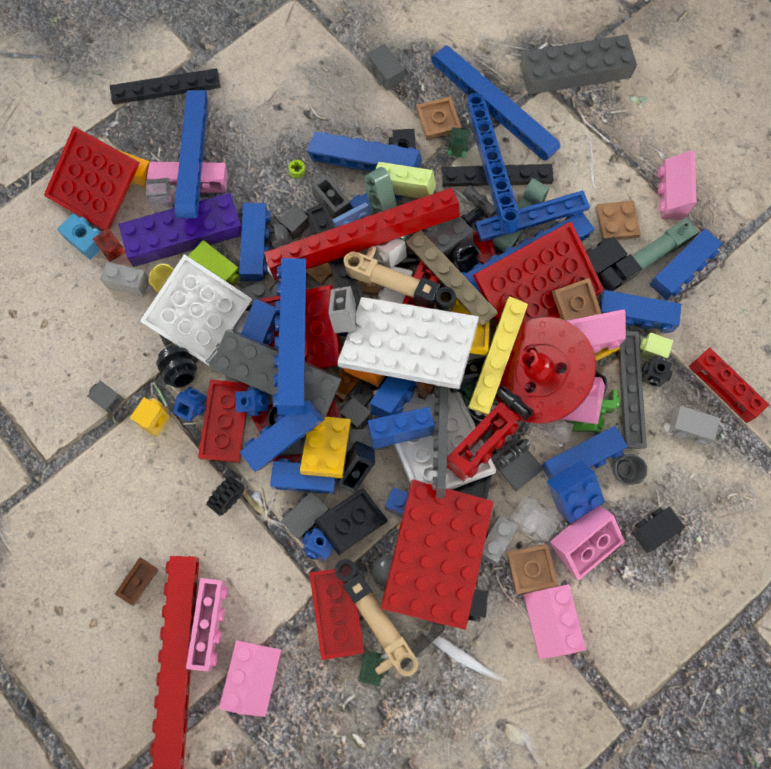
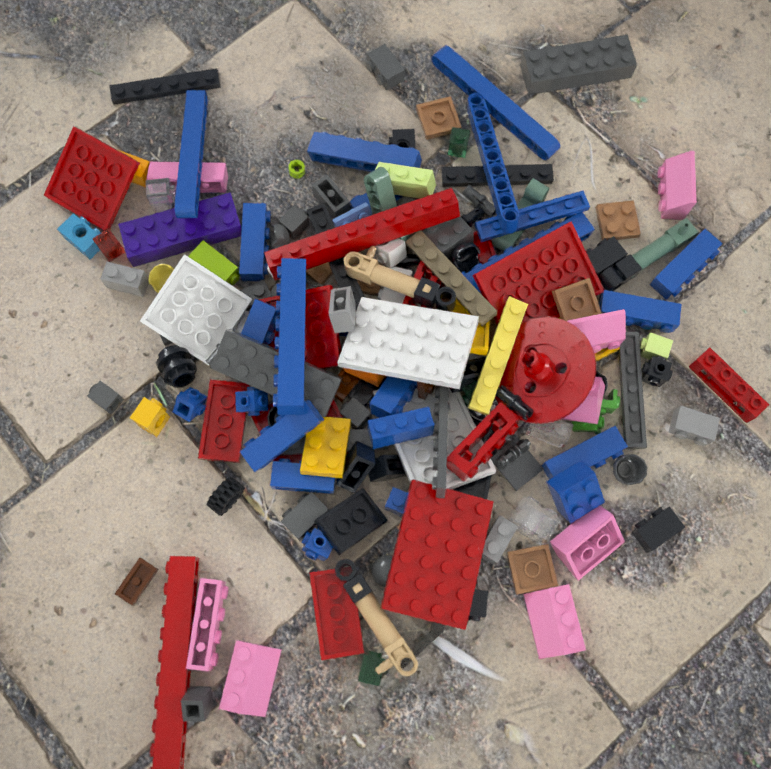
none -> dark grey brick [181,686,214,722]
none -> black slope [368,454,407,482]

